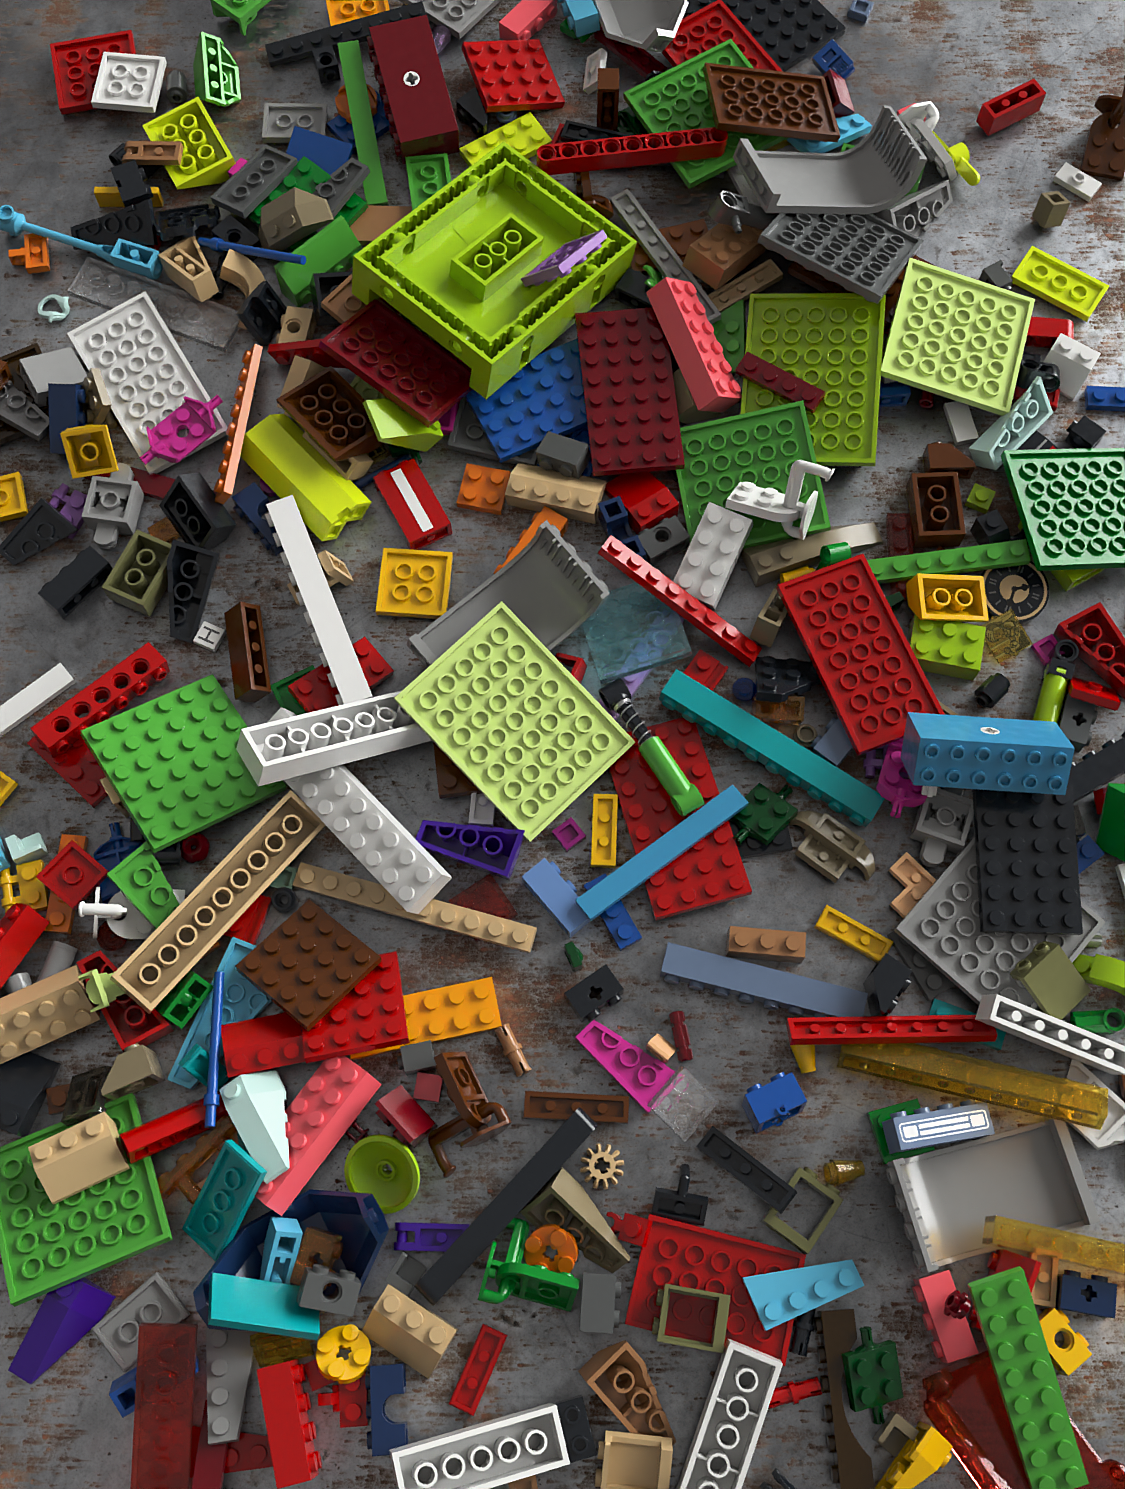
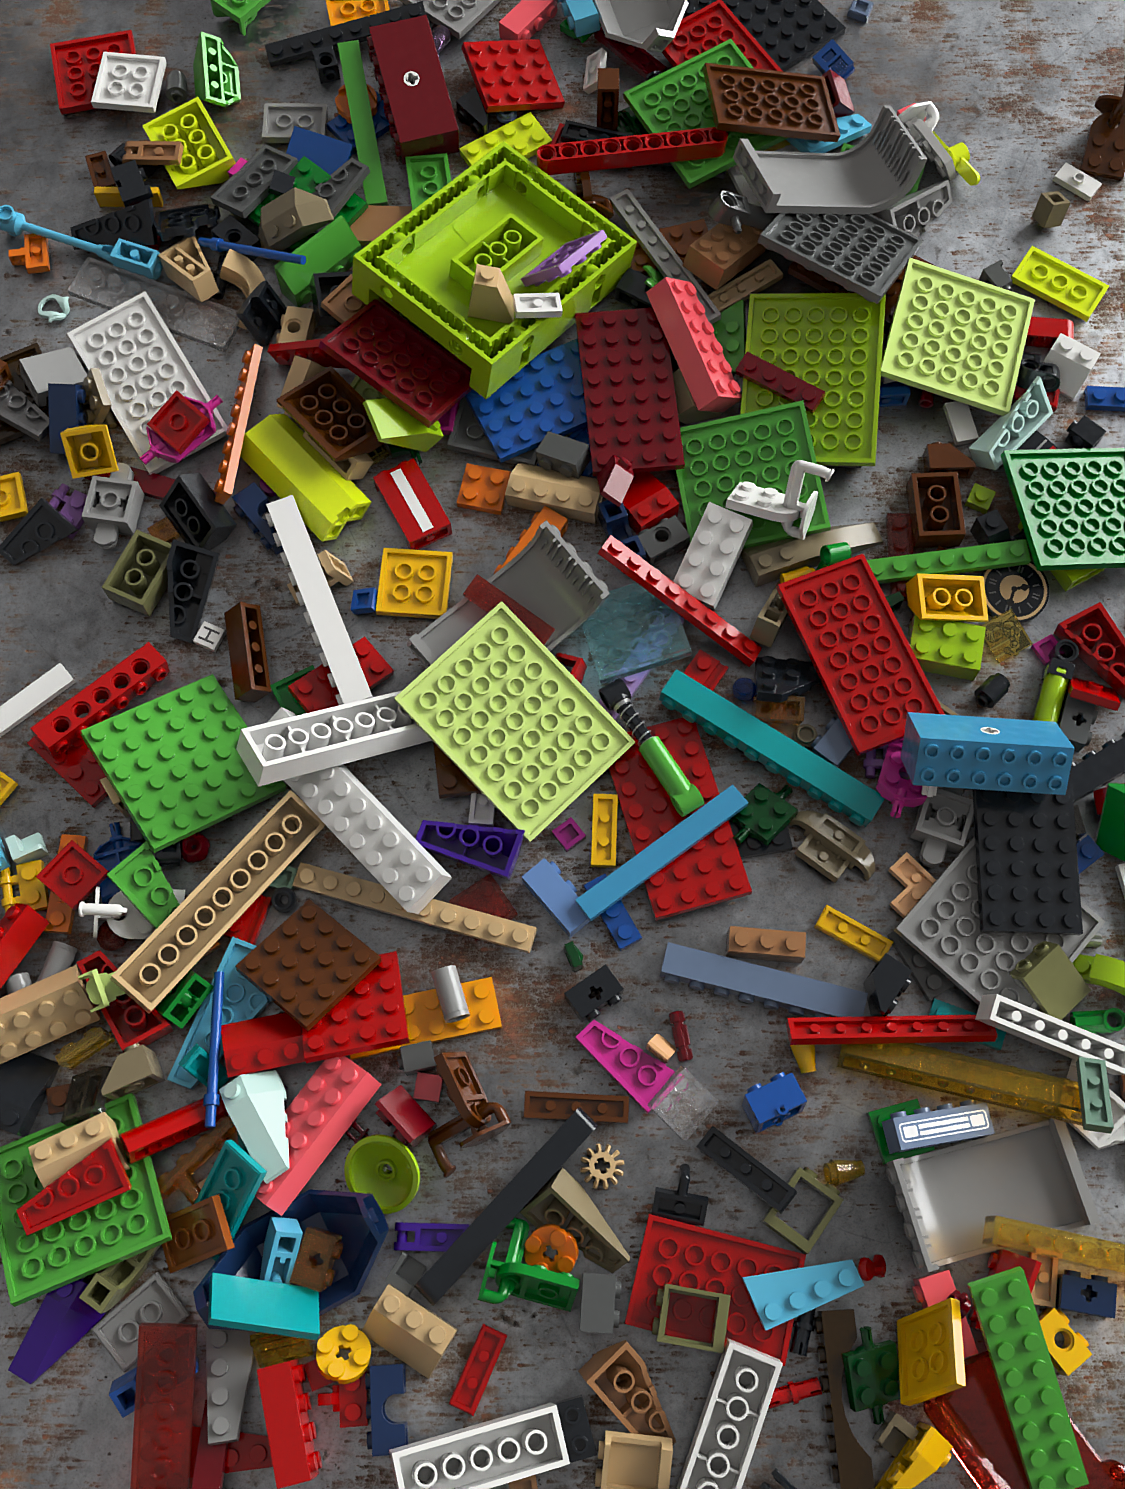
black brick [38,546,113,619] -> none
dark grey brick [296,1264,362,1317] -> none
dark blue bar [353,454,411,489] -> none
medium nougat pin [494,1023,532,1077] -> none
red plate [606,1212,653,1248] -> none
red brick [976,79,1046,136] -> none
none -> red wing [16,1138,132,1235]
none -> clear yellow plate [54,1027,115,1070]
none -> olive arch [79,1245,161,1314]
none -> reddish brown plate [85,151,117,187]
none -> red plate [147,390,211,455]
none -> dark orange plate [162,1194,235,1274]
none -> black tile [268,170,295,196]
none -> blue plate [350,587,378,615]
none -> light grey pin [431,965,470,1023]
none -> clear red plate [463,574,555,645]
none -> tan slope [468,264,515,324]
none -> white plate [513,293,563,318]
none -> slope [597,454,634,507]
none -> red piece [858,1254,886,1281]
none -> yellow plate [897,1298,966,1406]
none -> sand green plate [1076,1057,1114,1134]

